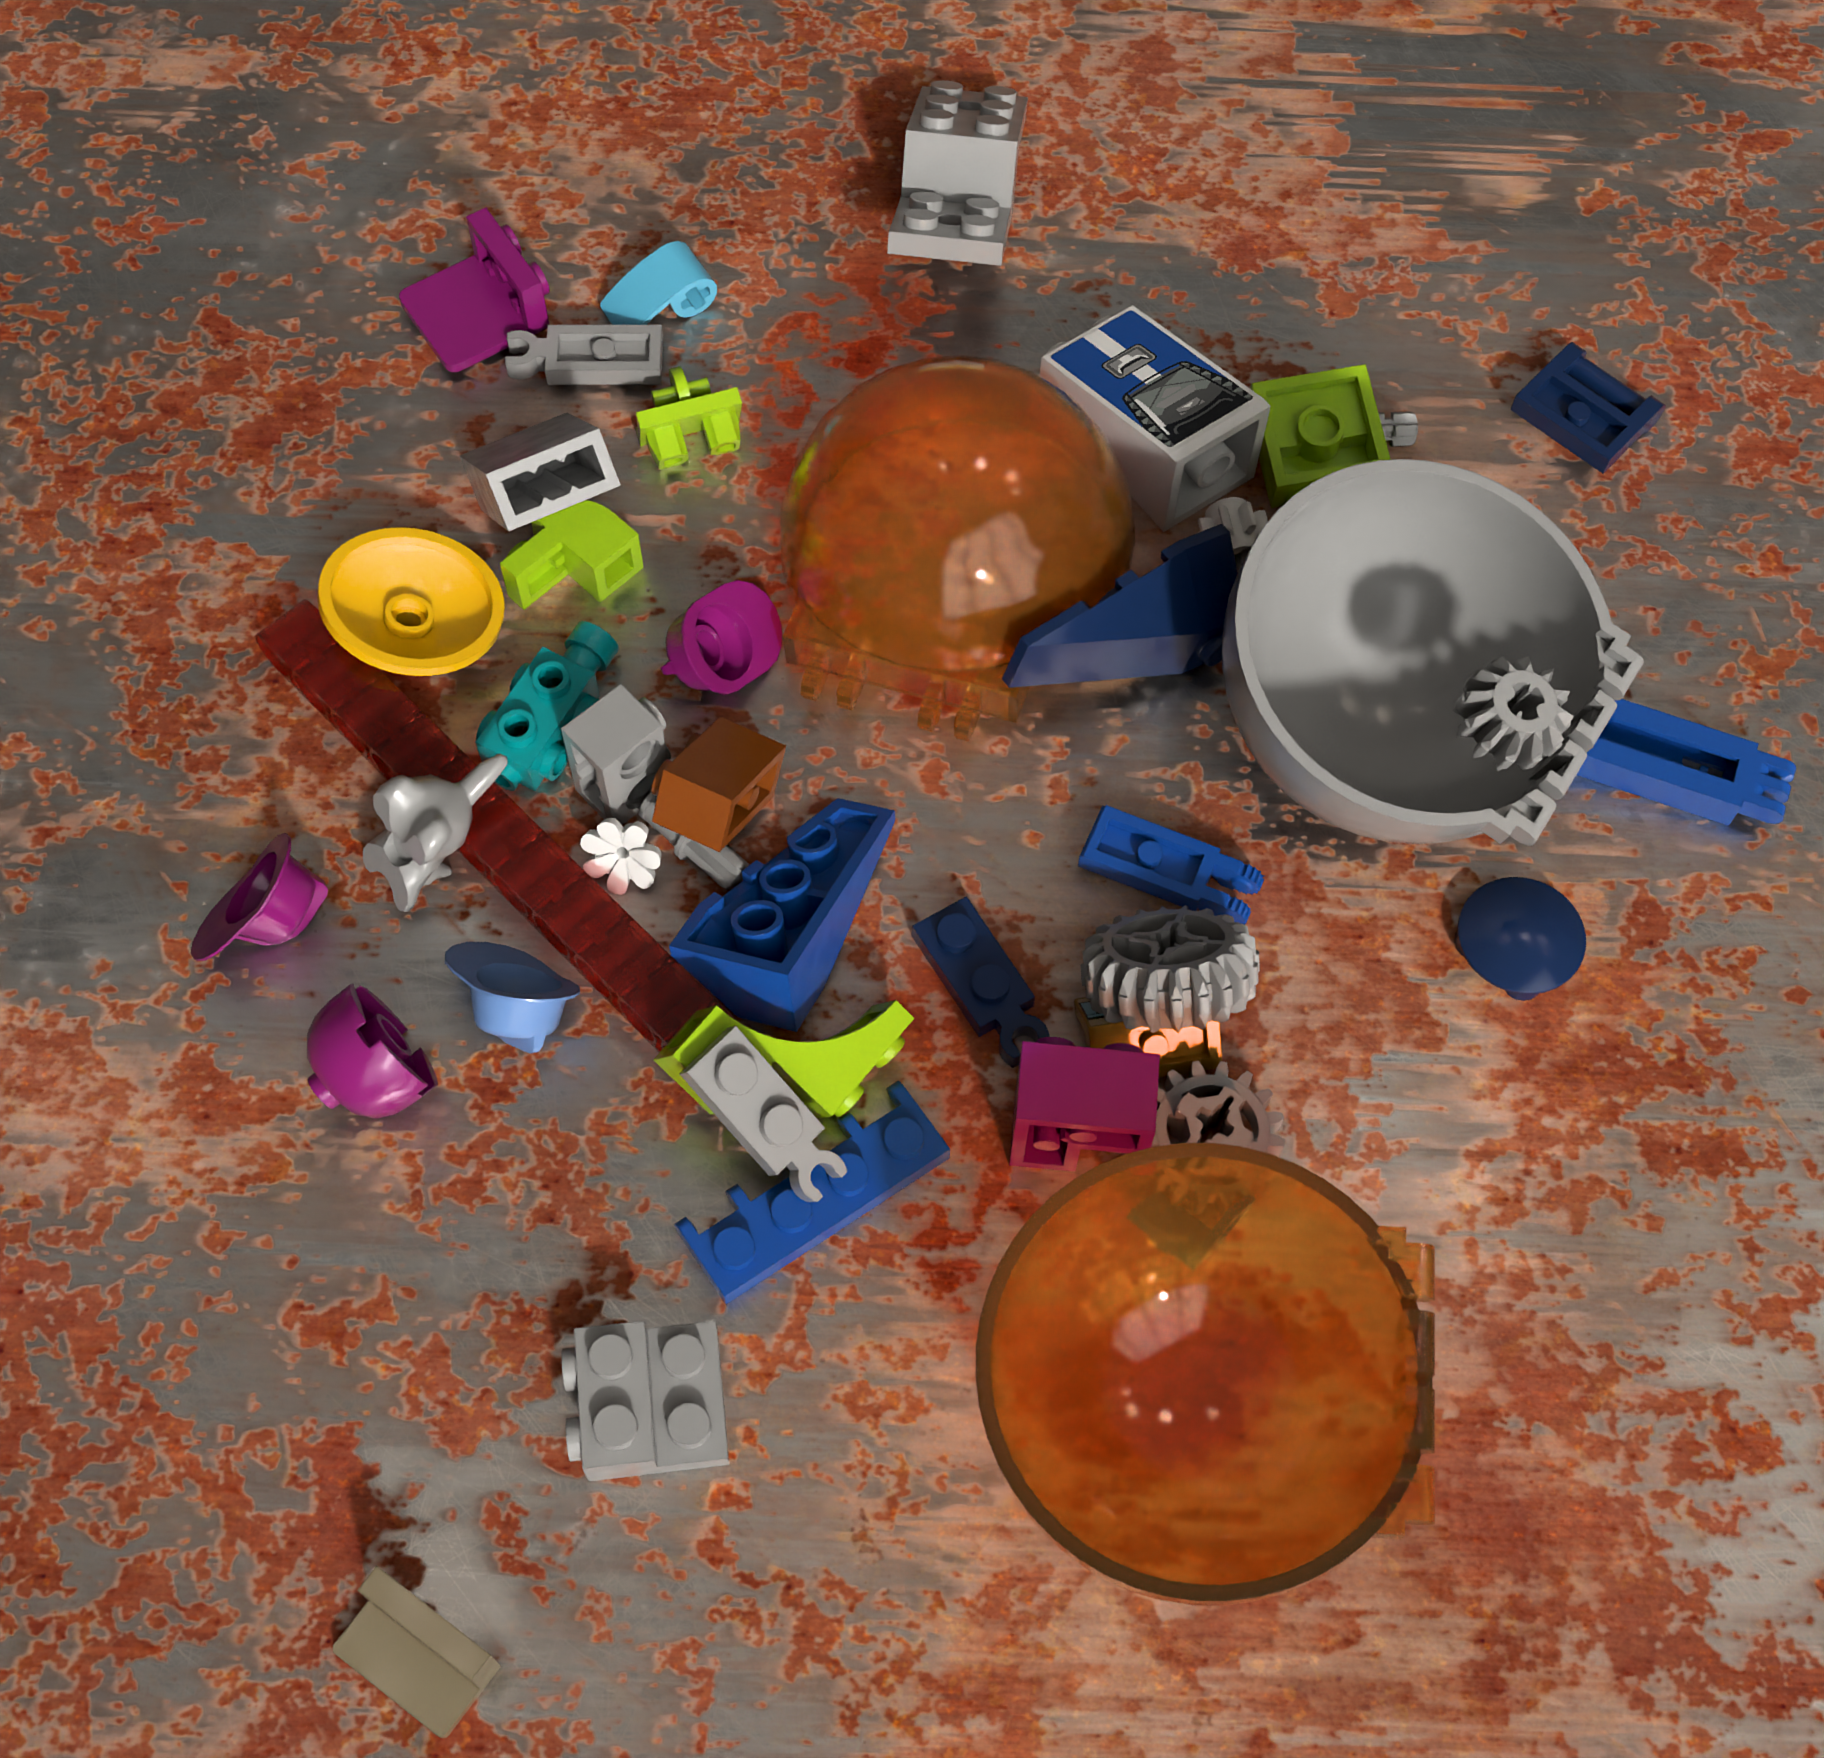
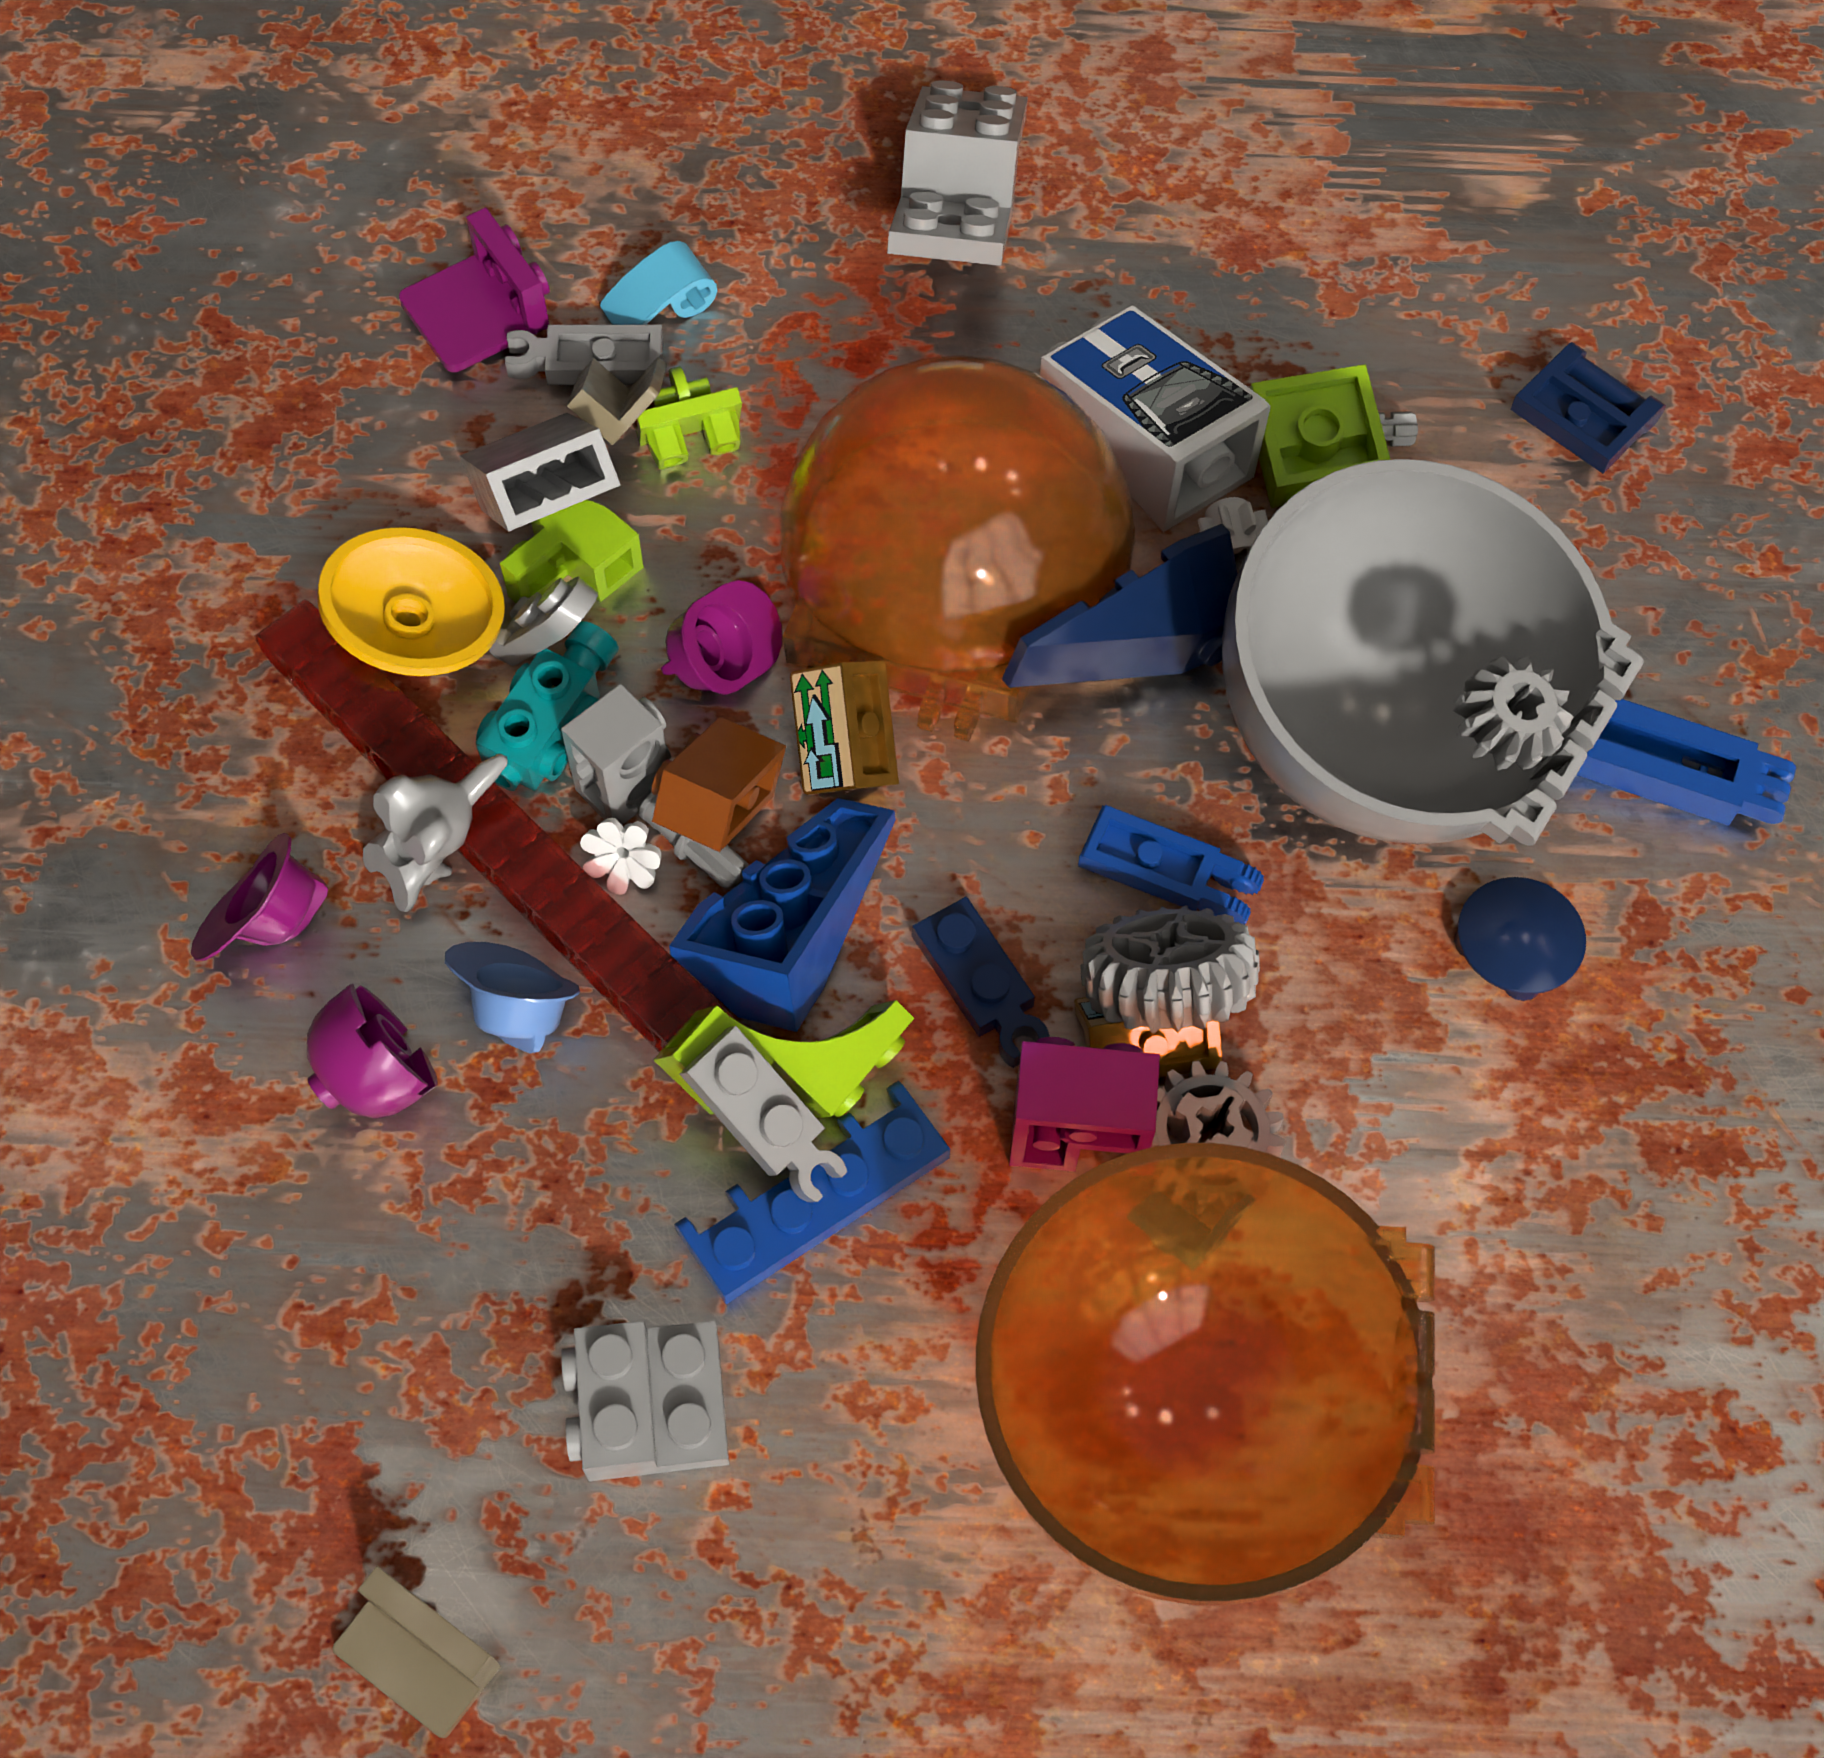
none -> light grey plate [489,576,598,666]
none -> dark tan panel [567,357,667,445]
none -> panel [790,661,899,795]

